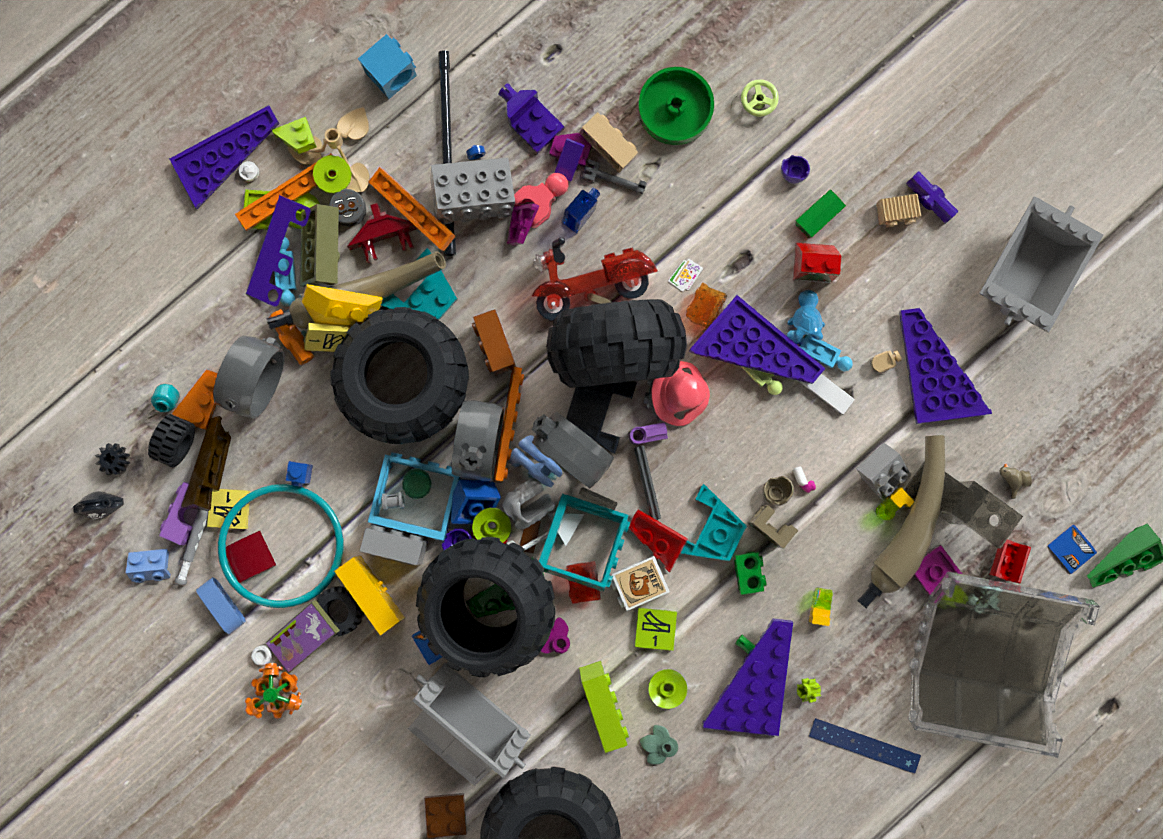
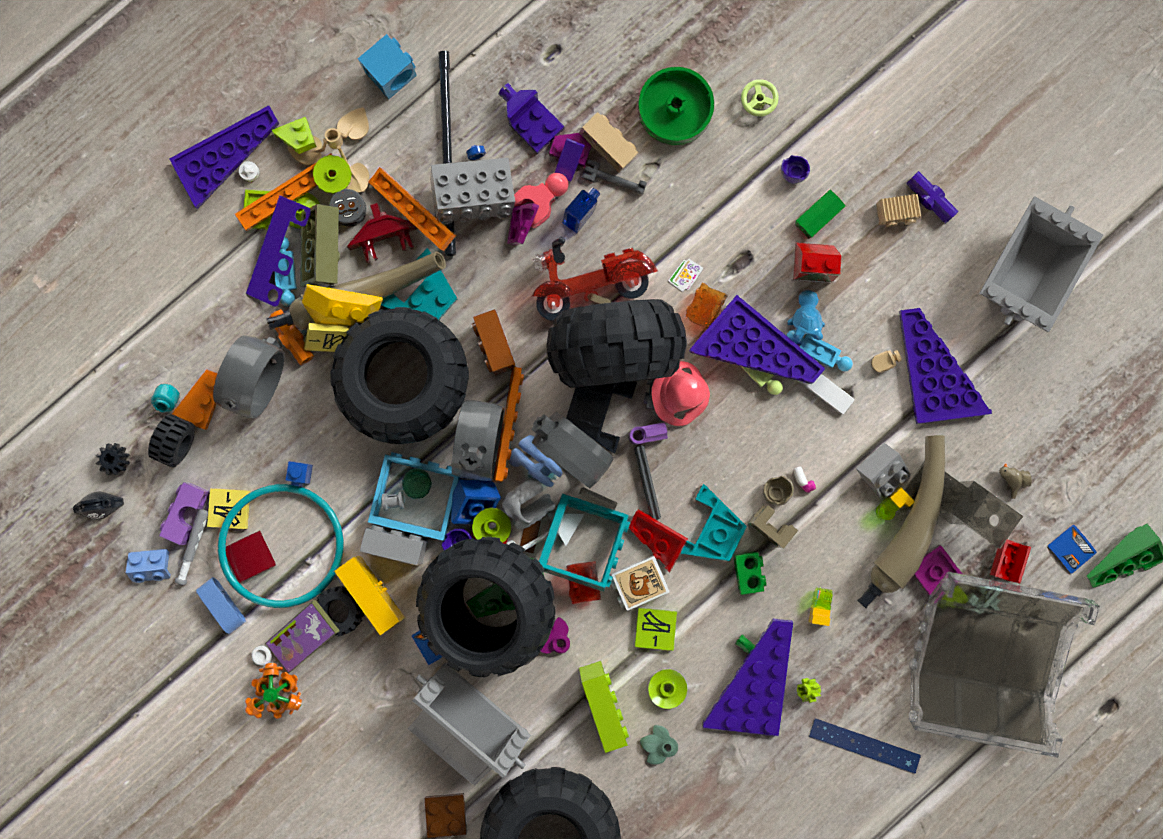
dark brown wedge [182,416,231,511] -> none

